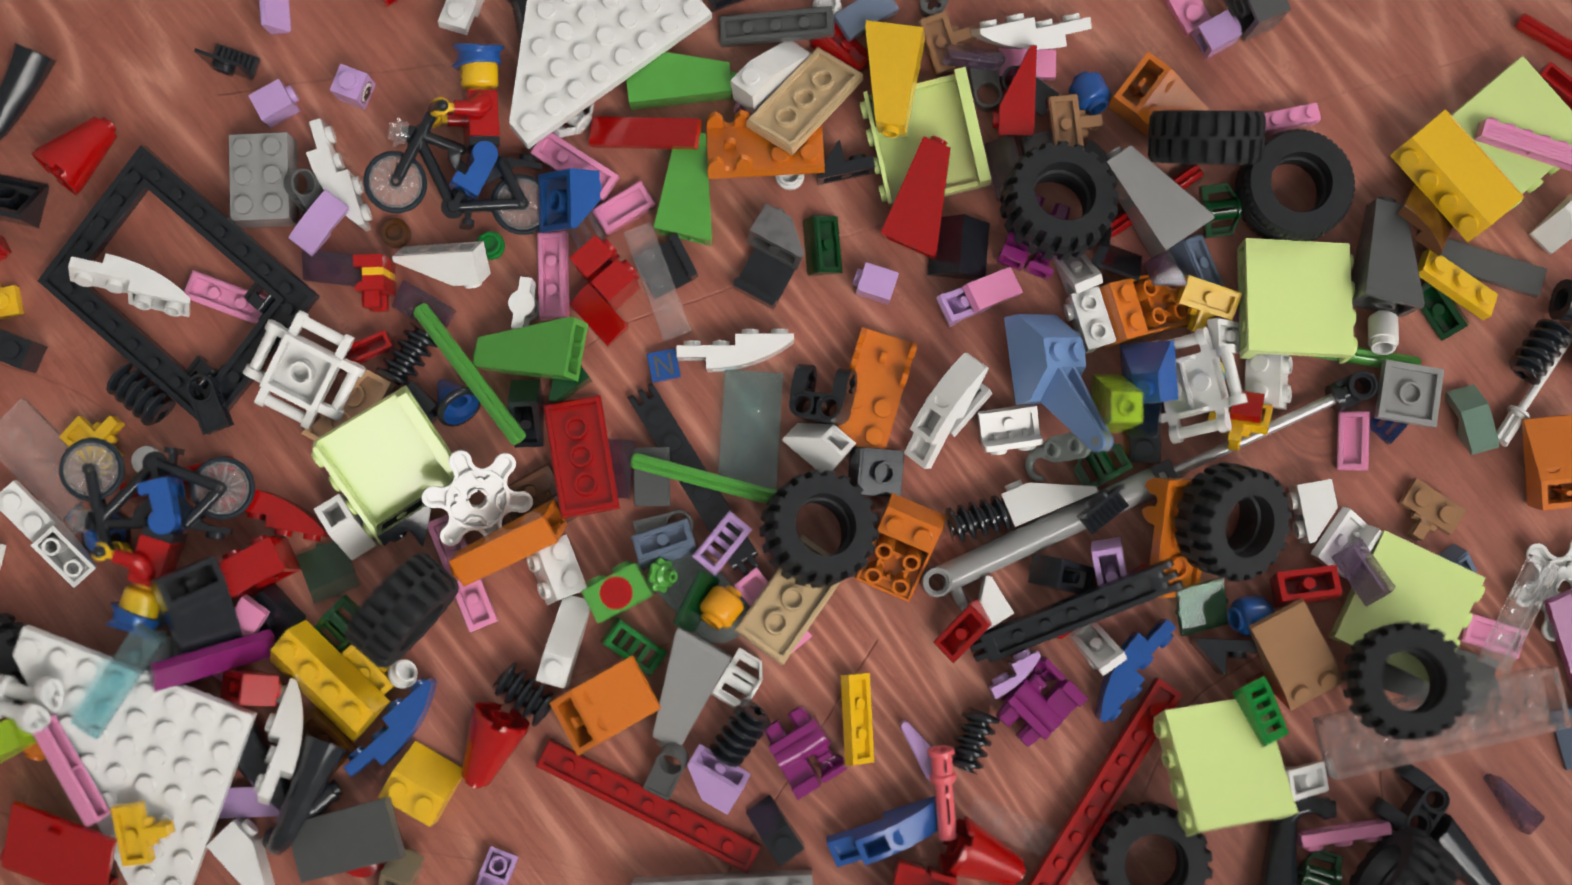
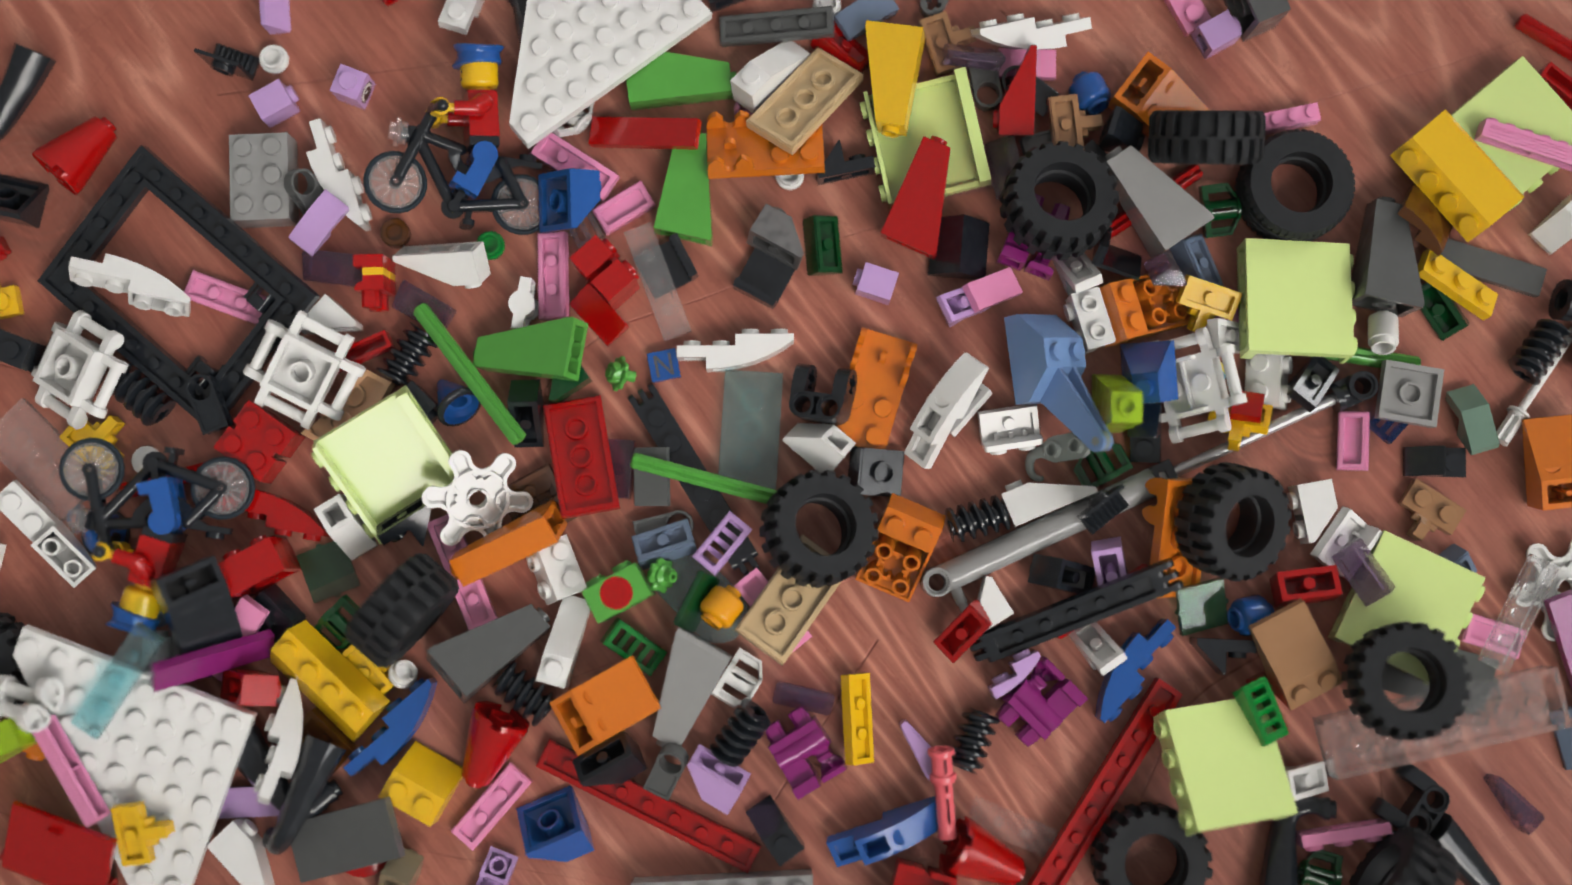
none -> white brick [31,310,129,429]
none -> red piece [213,400,306,484]
none -> white plate [259,45,289,74]
none -> white slope [300,294,363,334]
none -> dark grey slope [426,604,550,704]
none -> bright pink tile [451,762,533,851]
none -> blue slope [516,785,595,862]
none -> black slope [572,731,648,786]
none -> bright green plant [605,356,636,391]
none -> clear purple slope [773,681,835,715]
none -> black slope [1098,106,1145,153]
none -> black slope [1287,356,1340,413]
none -> black slope [1403,445,1466,478]

